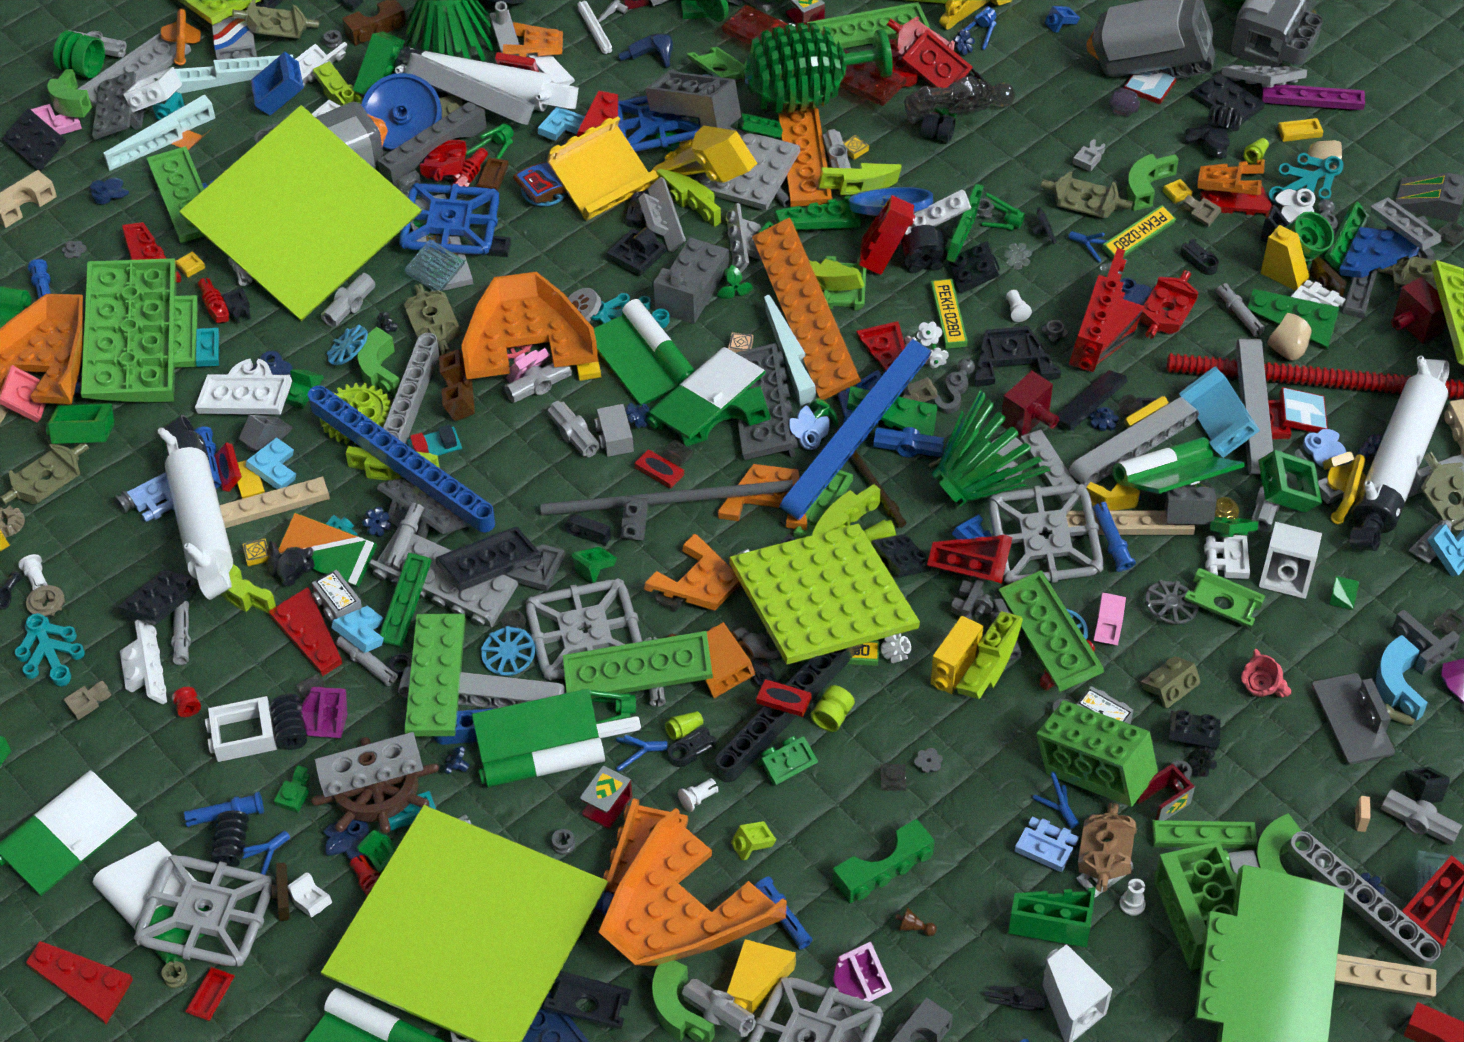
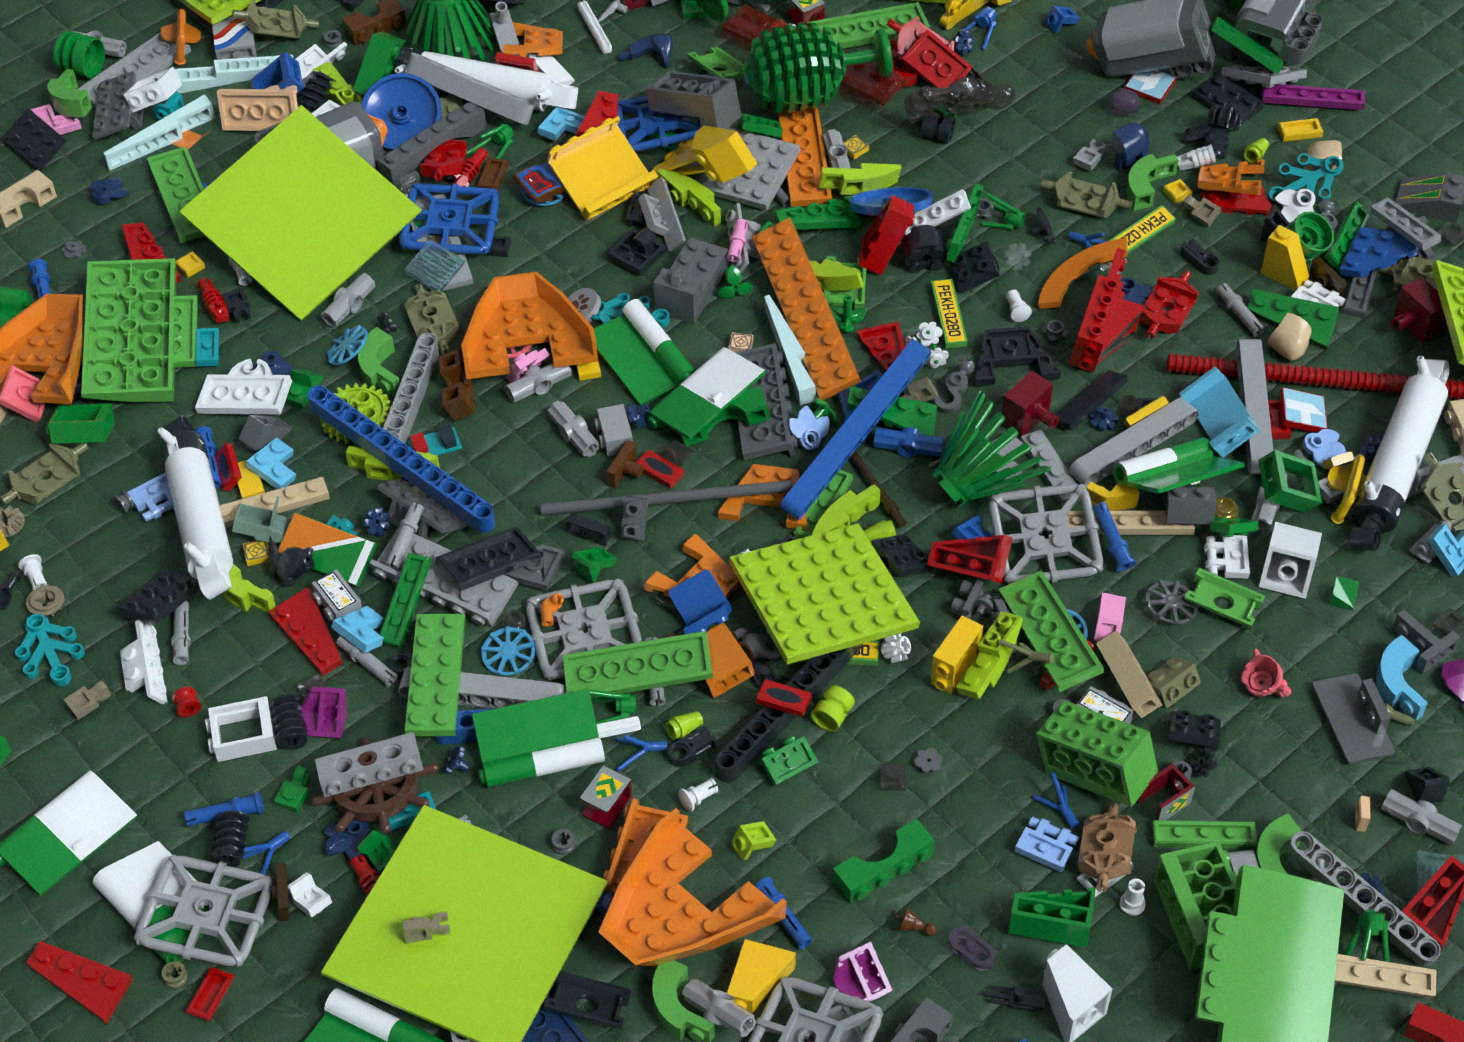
none -> light nougat hinge [217,85,298,131]
none -> sand green piece [232,496,288,543]
none -> black piece [297,71,337,113]
none -> dark tan plate [402,912,450,944]
none -> orange arm [540,593,564,627]
none -> reddish brown tile [606,440,644,489]
none -> blue bracket [669,569,732,634]
none -> bright pink pin [726,219,749,262]
none -> green plant [829,295,867,332]
none -> clear purple plate [949,926,996,971]
none -> olive plant [998,639,1054,673]
none -> orange tile [1038,238,1128,309]
none -> tan brick [1096,630,1162,718]
none -> dark blue brick [1111,122,1150,171]
none -> white hinge [1177,145,1216,170]
none -> green piece [1211,16,1284,74]
none -> green plant [1344,909,1389,962]

